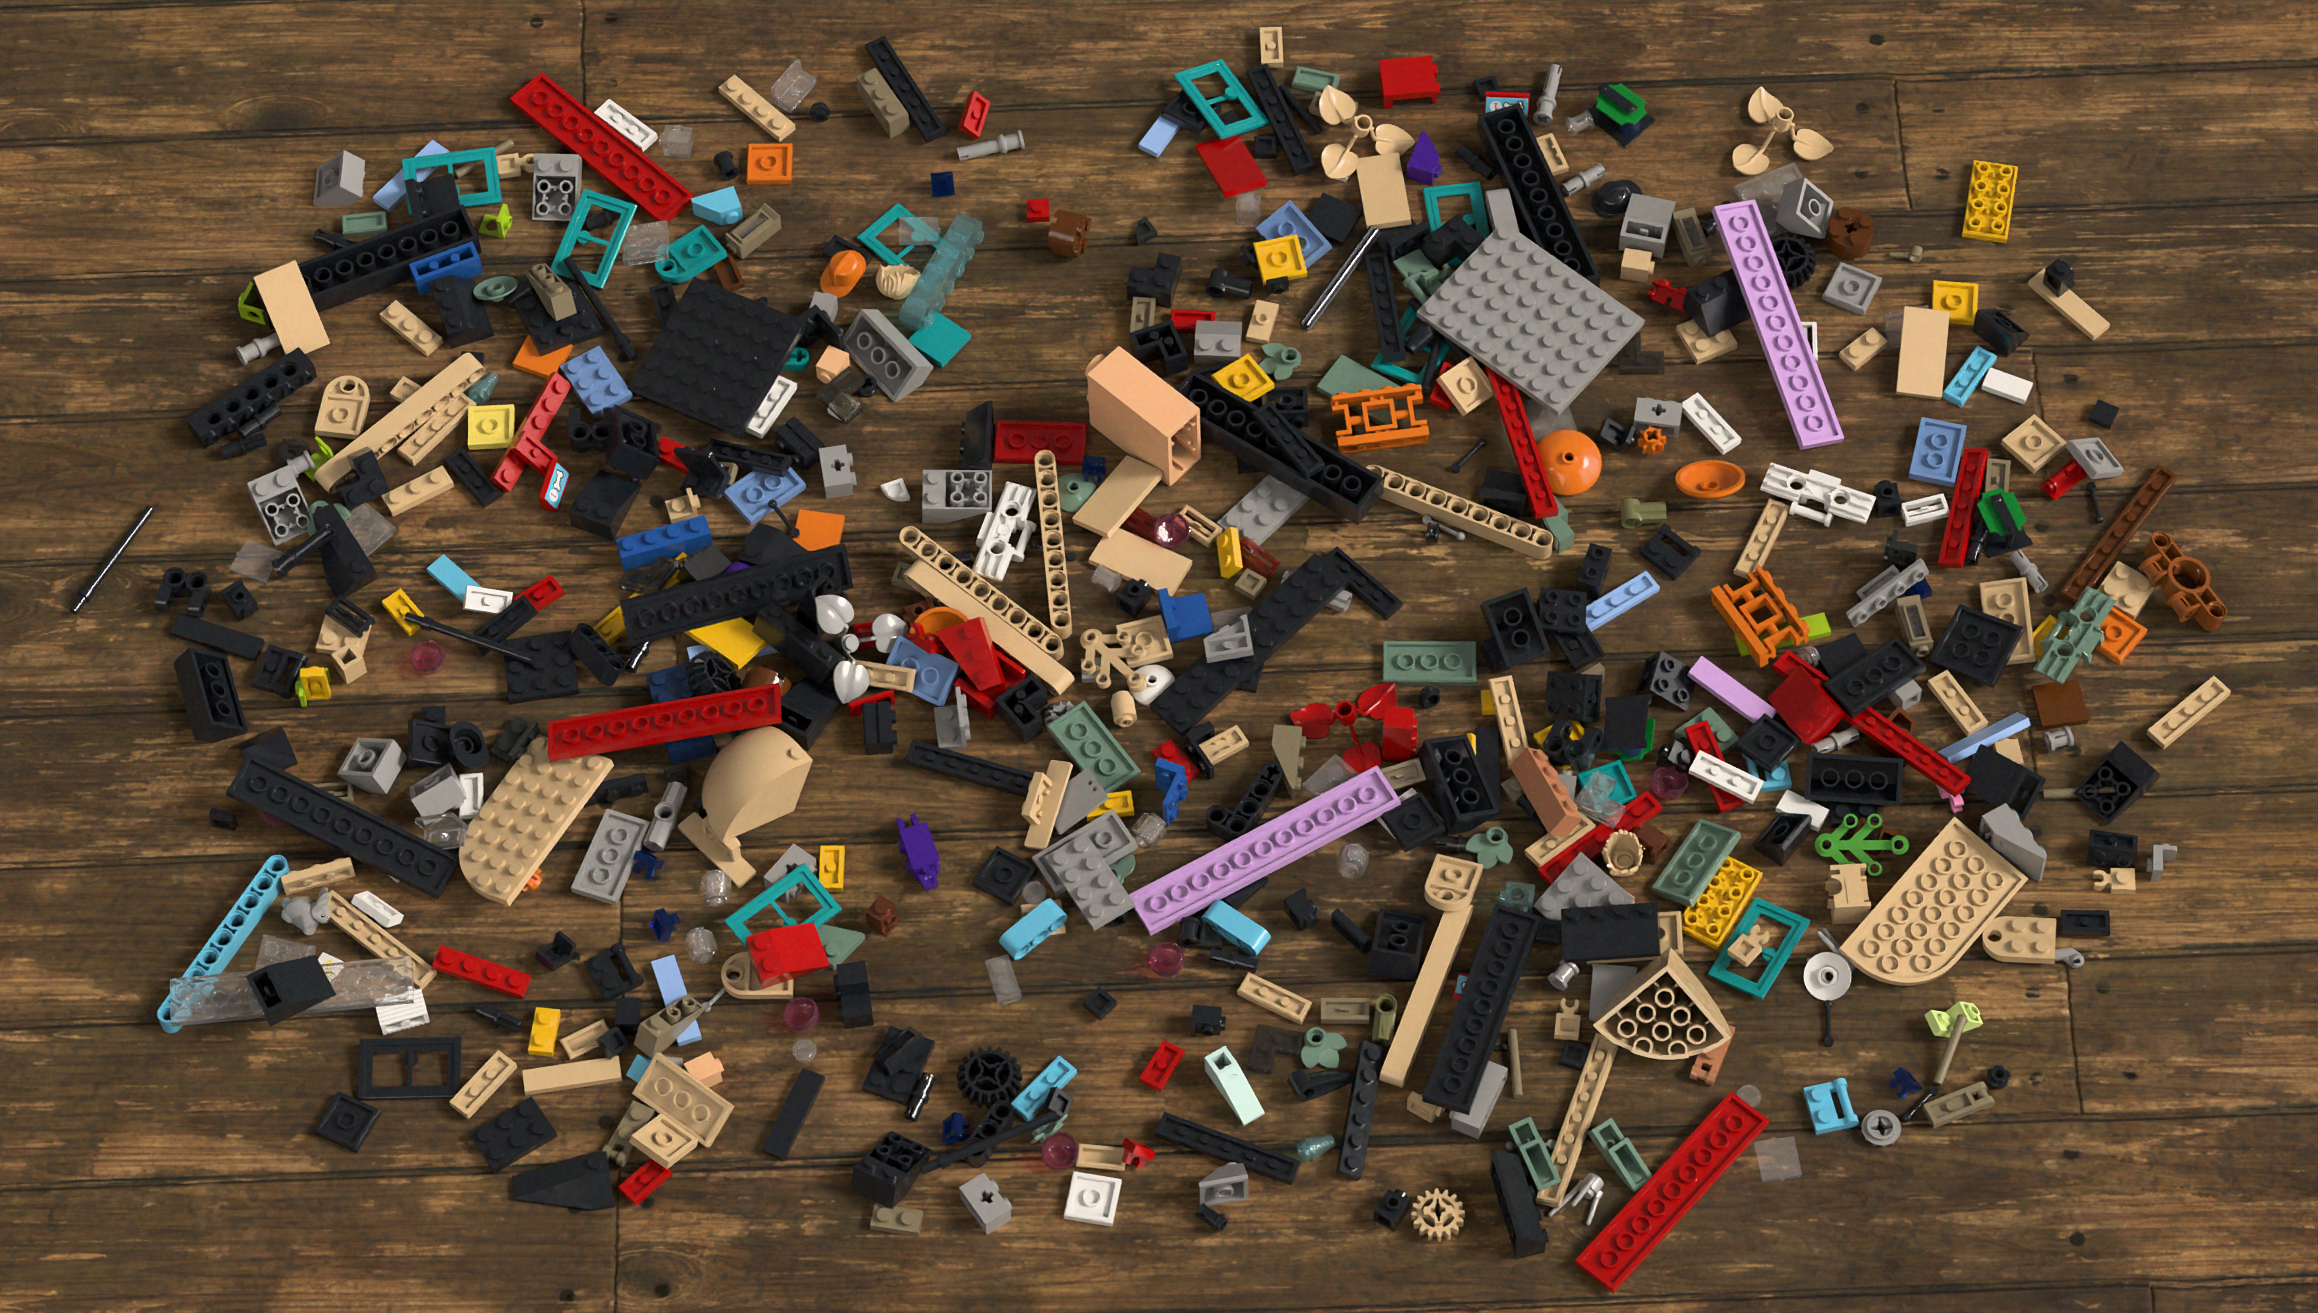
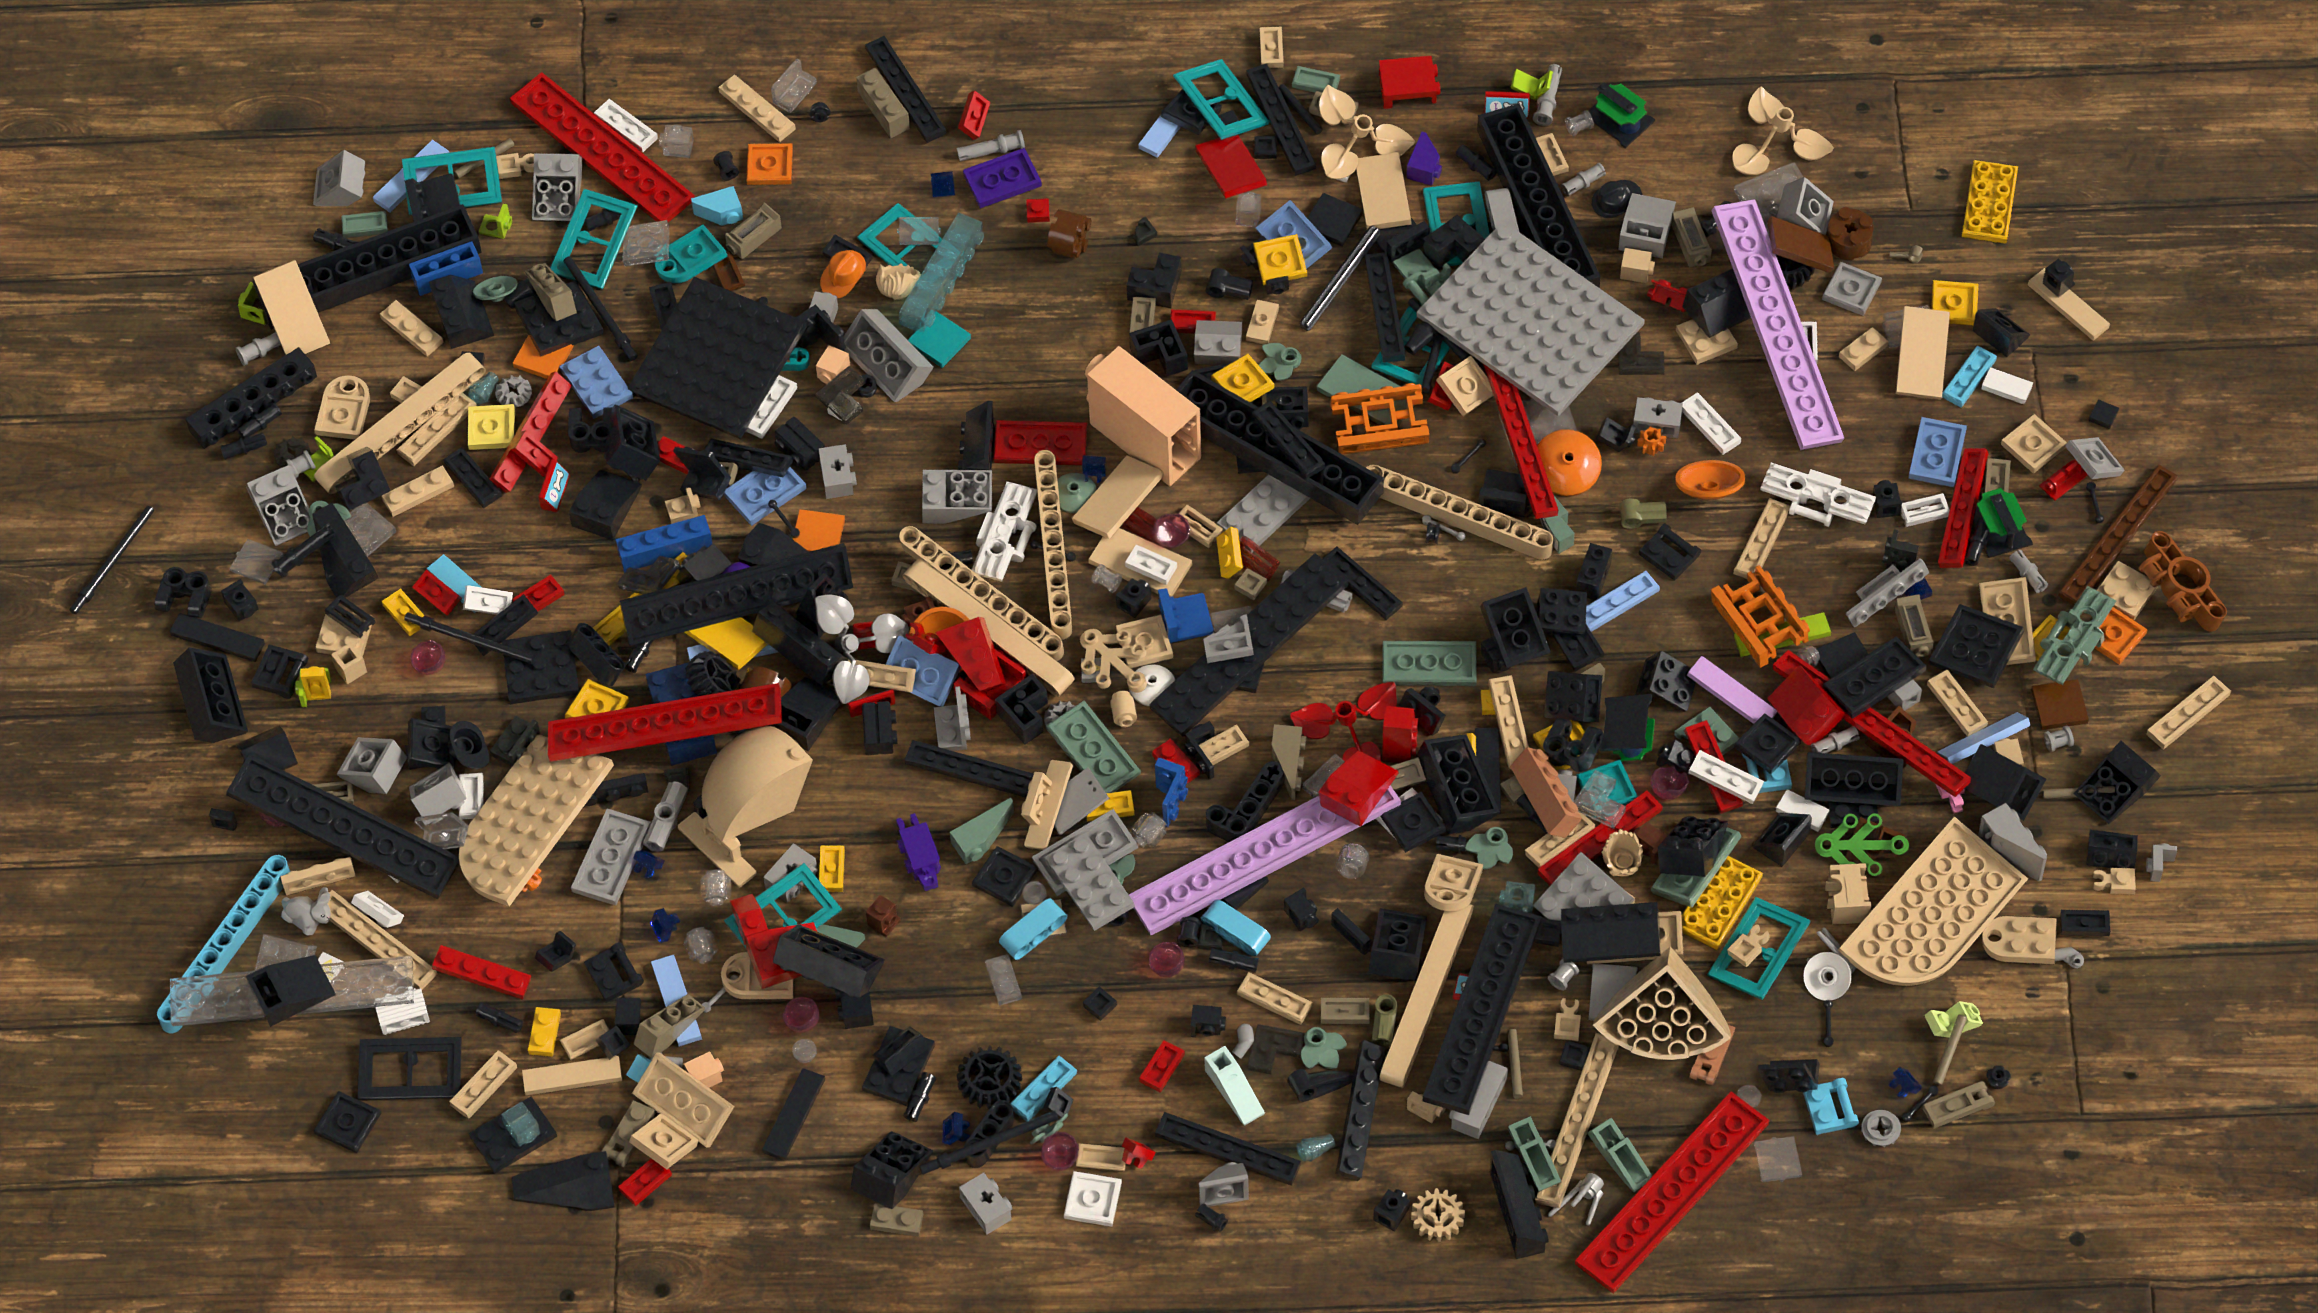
white tile [881,478,910,502] -> none
black tile [1473,76,1501,102] -> none
none -> red plate [412,569,462,616]
none -> light grey gear [495,375,532,408]
none -> clear light blue brick [501,1102,540,1146]
none -> yellow tile [565,679,629,719]
none -> red slope [730,894,768,946]
none -> black slope [773,924,885,998]
none -> sand green slope [950,798,1014,864]
none -> dark purple plate [963,148,1042,208]
none -> white plate [1125,545,1177,585]
none -> light grey arm [1232,1024,1254,1059]
none -> red slope [1319,750,1399,827]
none -> black plate [1398,688,1446,736]
none -> lime bracket [1511,69,1553,101]
none -> black slope [1658,816,1728,877]
none -> black bracket [1757,1059,1820,1093]
none -> reddish brown tile [1767,216,1834,273]

